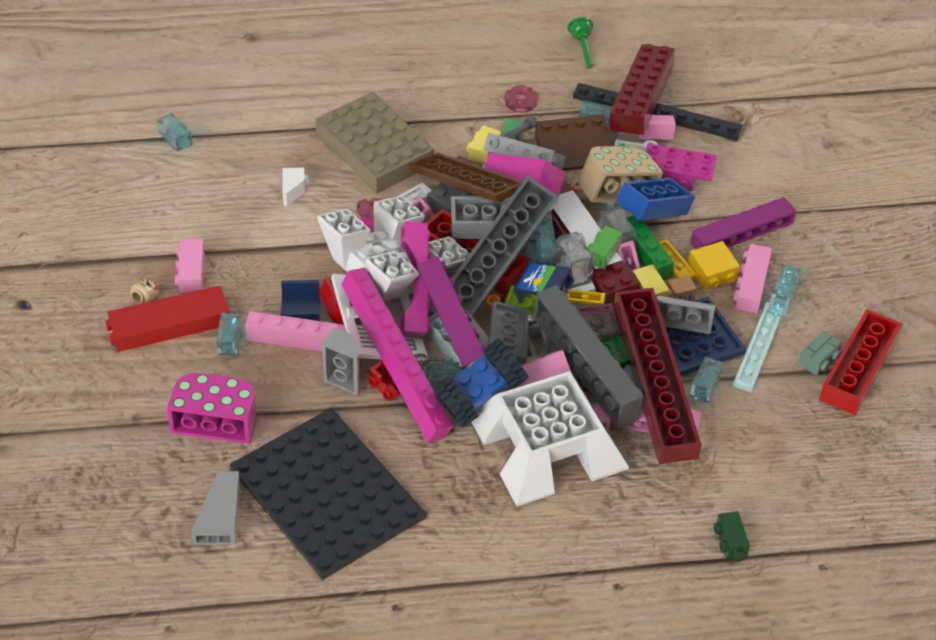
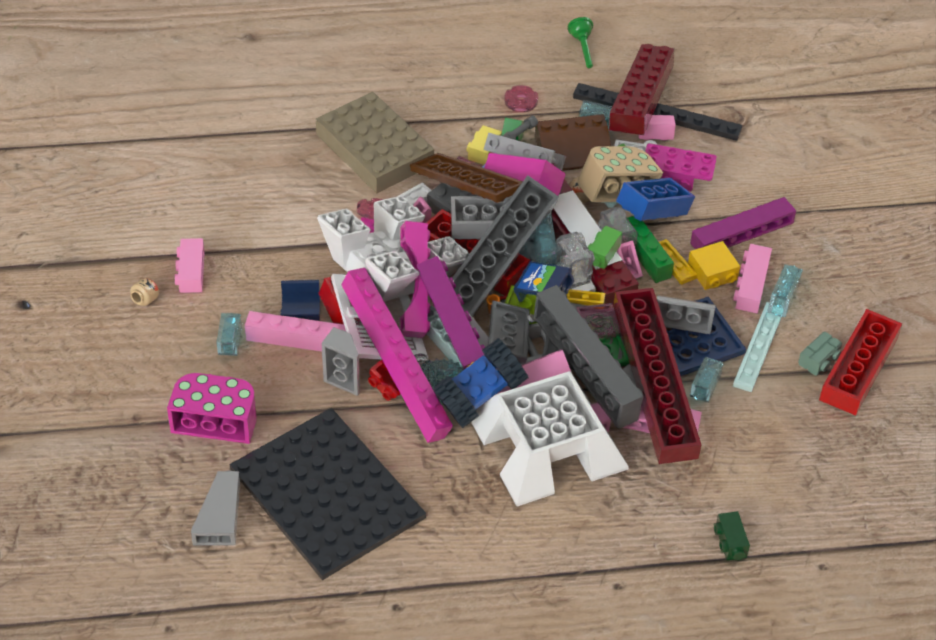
red brick [105,285,231,352] -> none
clear light blue brick [157,113,192,152] -> none
white slope [282,168,308,206] -> none
light yellow brick [632,264,669,298] -> none
nougat brick [667,276,697,301] -> none

